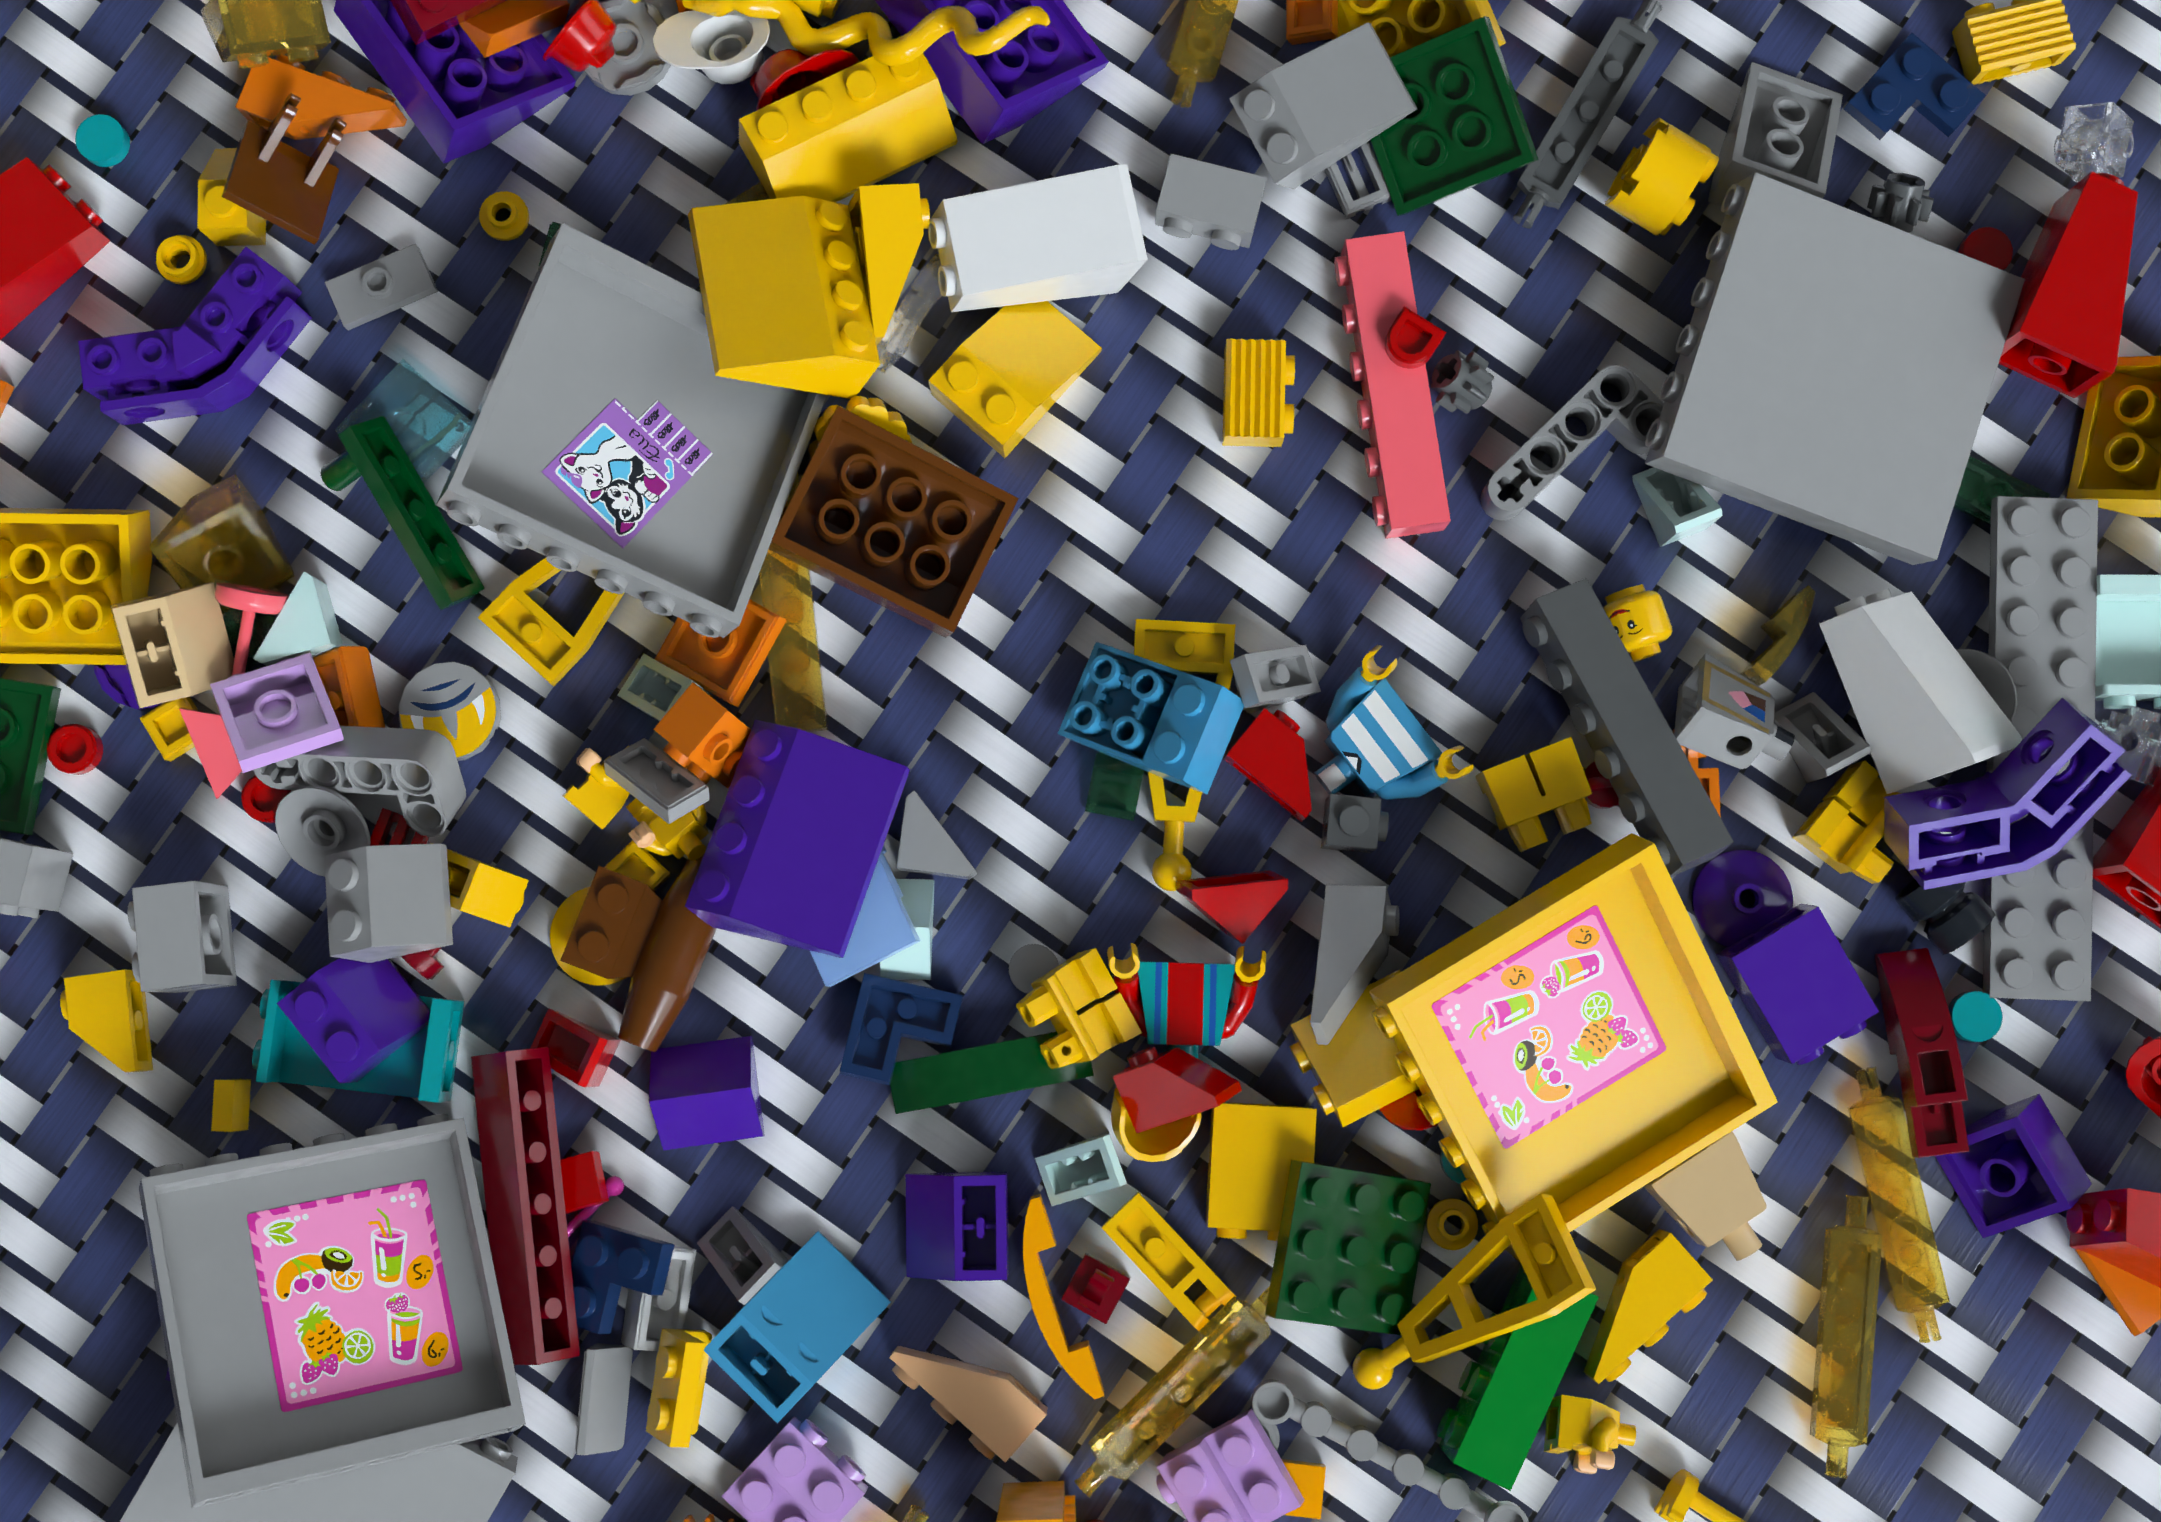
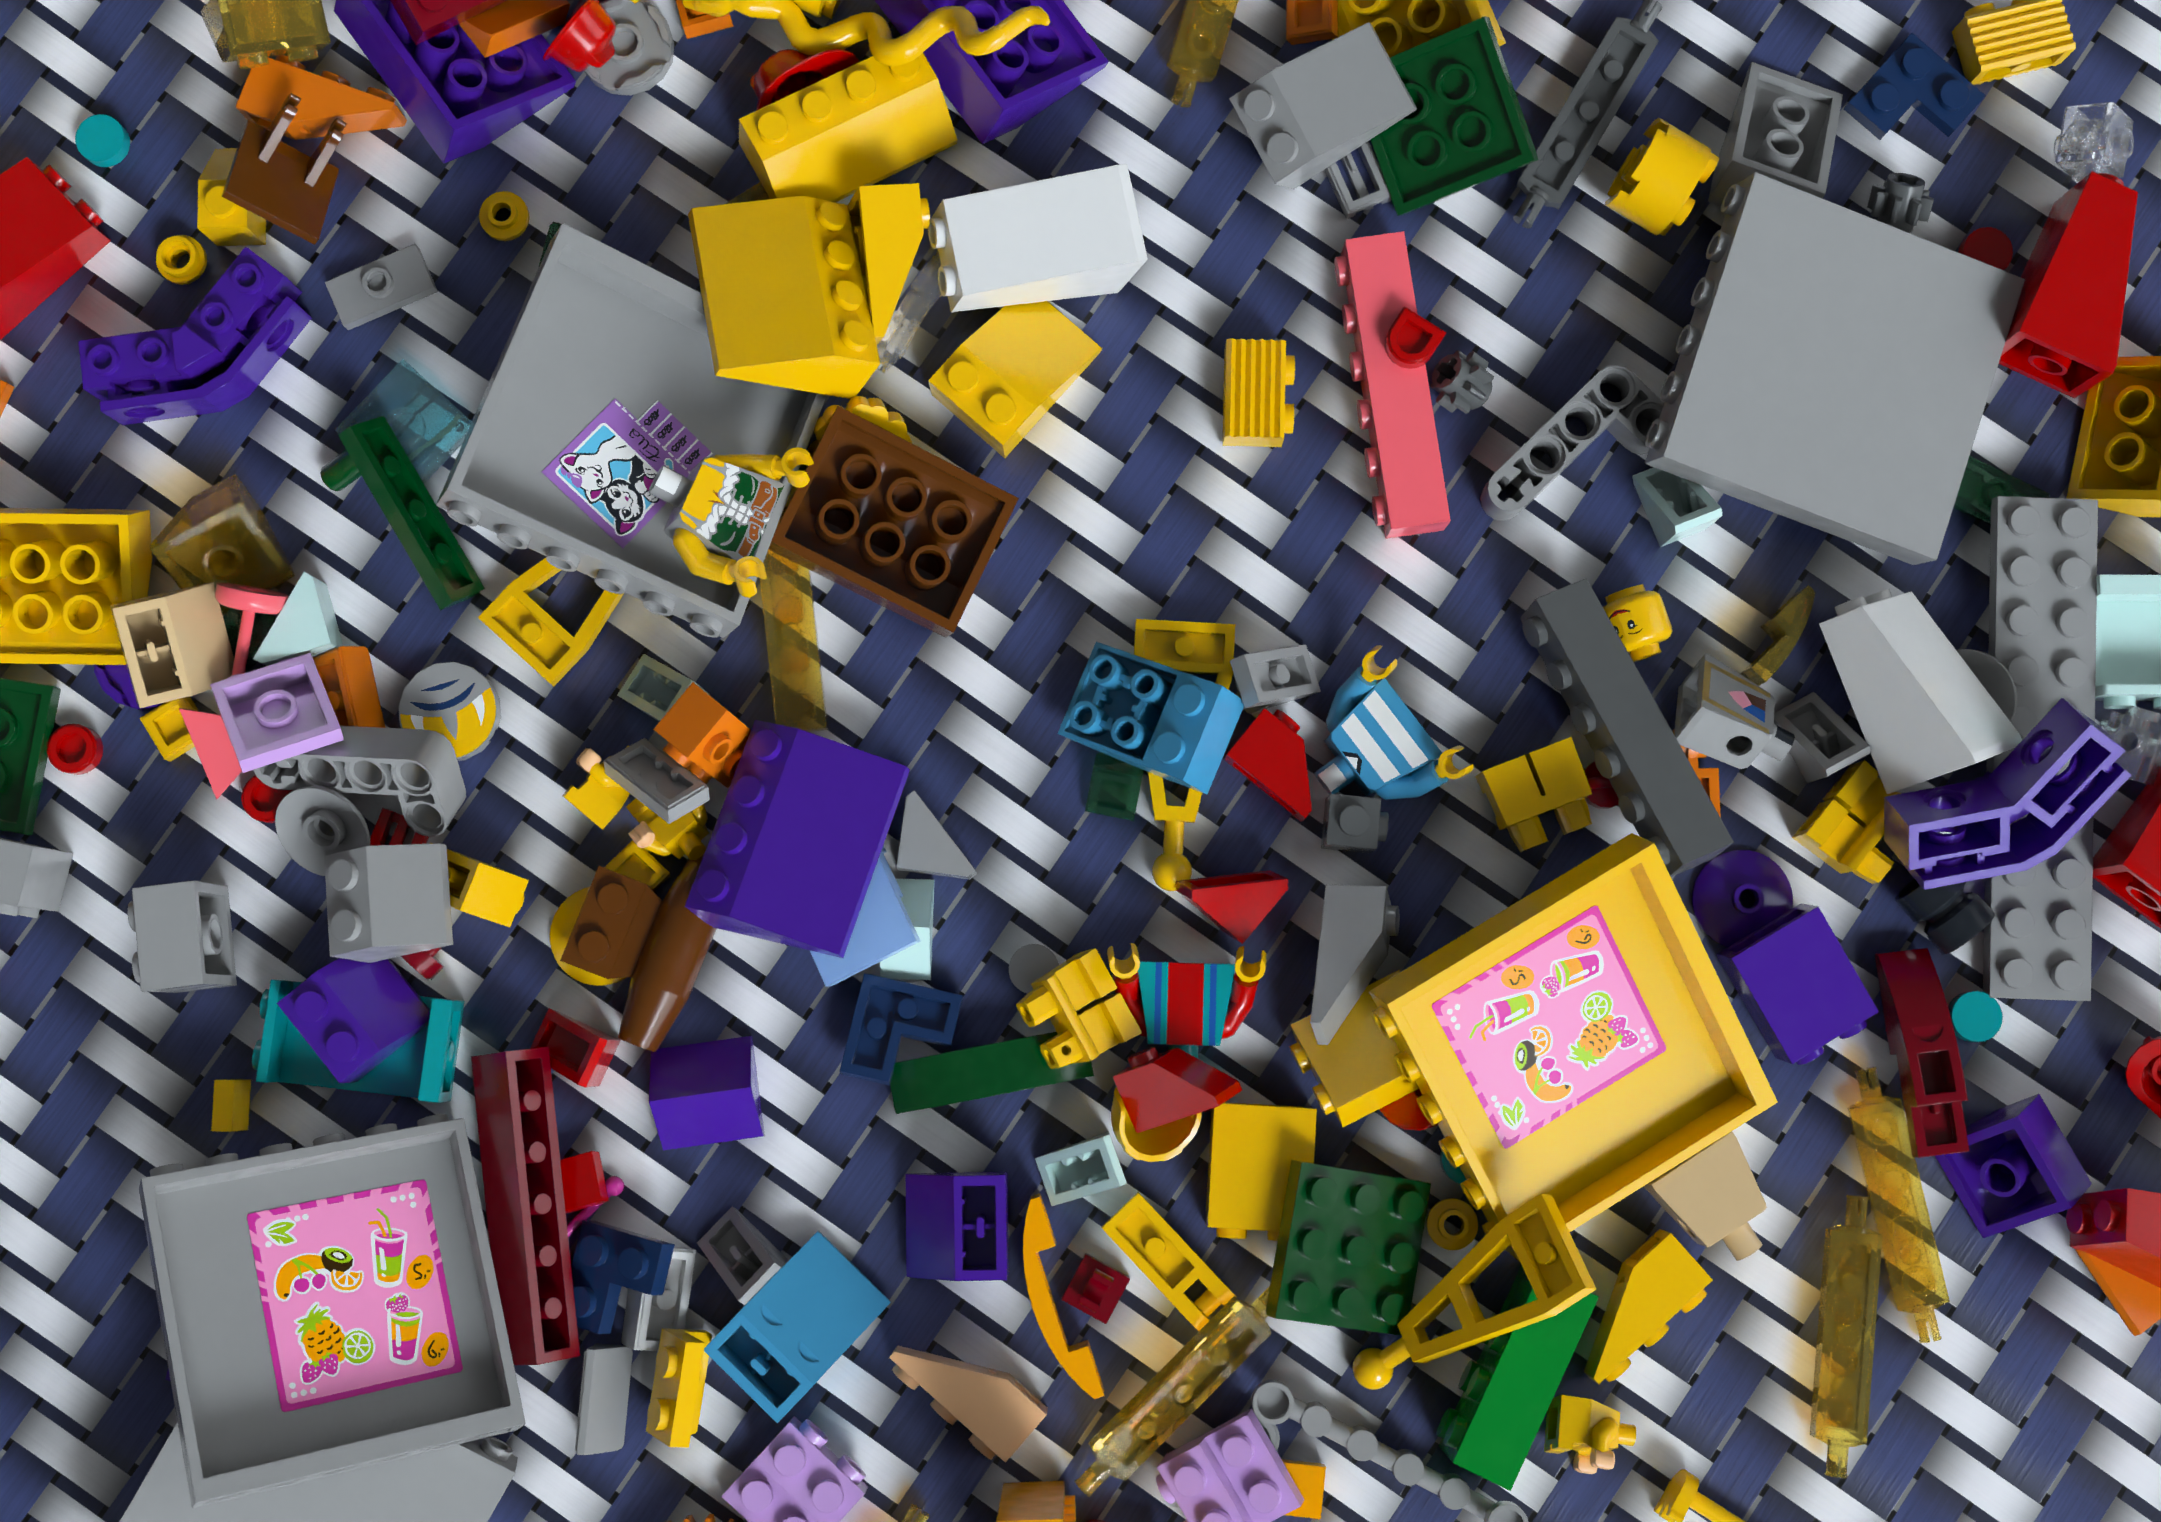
yellow slope [60,969,153,1072] -> none
white piece [653,10,770,84] -> none
orange plate [655,599,787,707] -> none
light grey brick [1155,154,1267,250] -> none
none -> torso [649,447,814,598]

